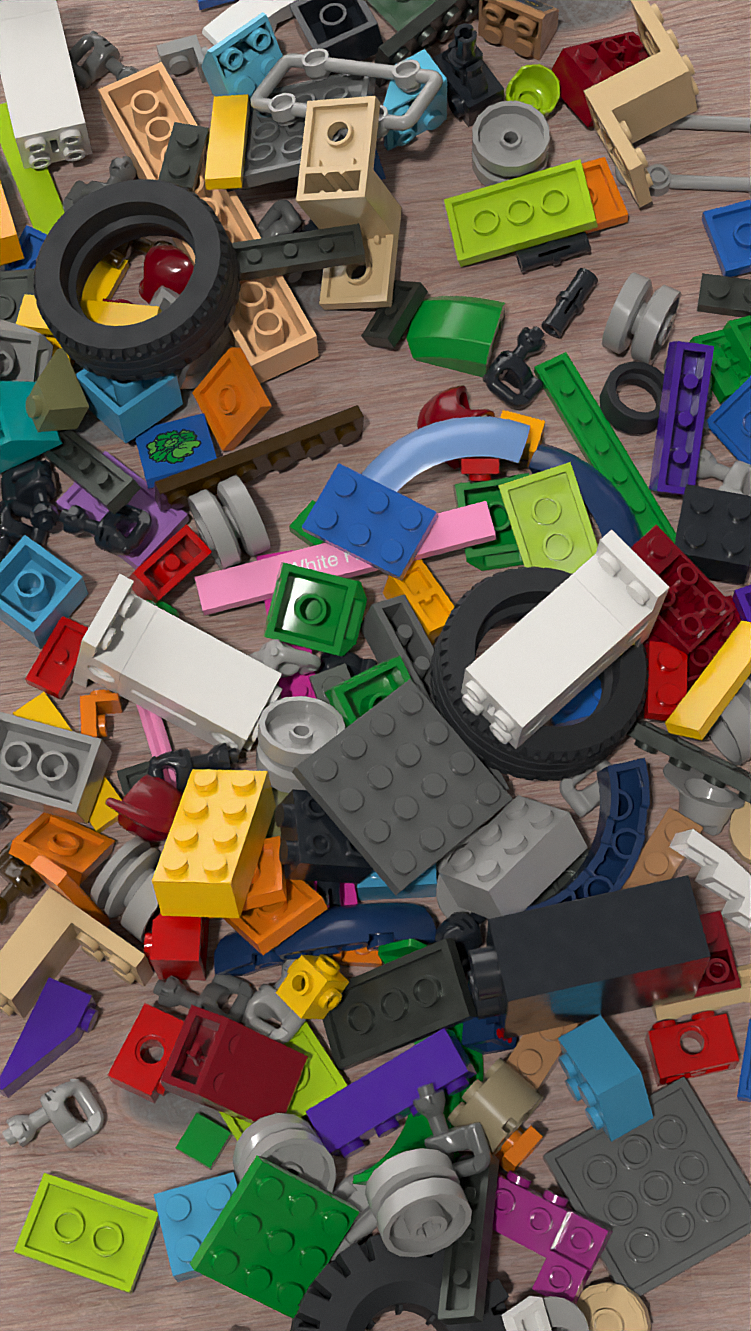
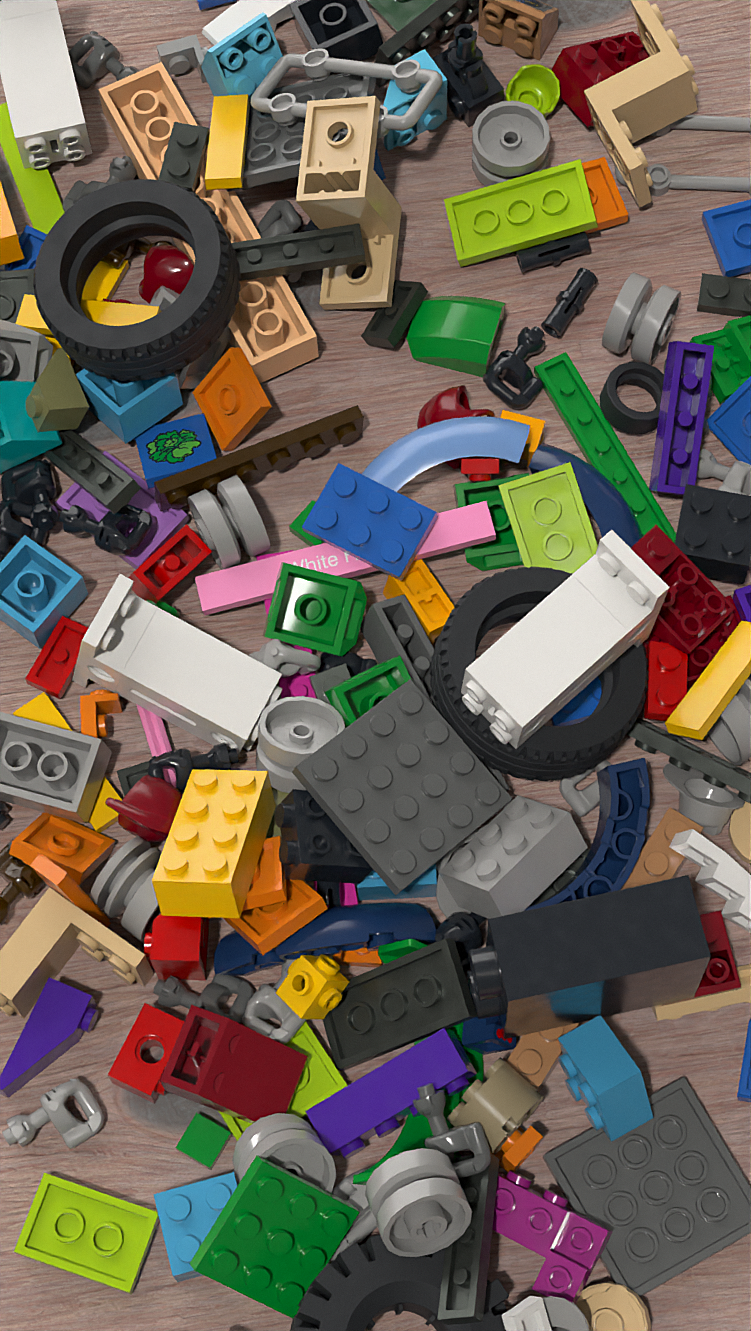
red brick [645,1011,739,1086] -> none

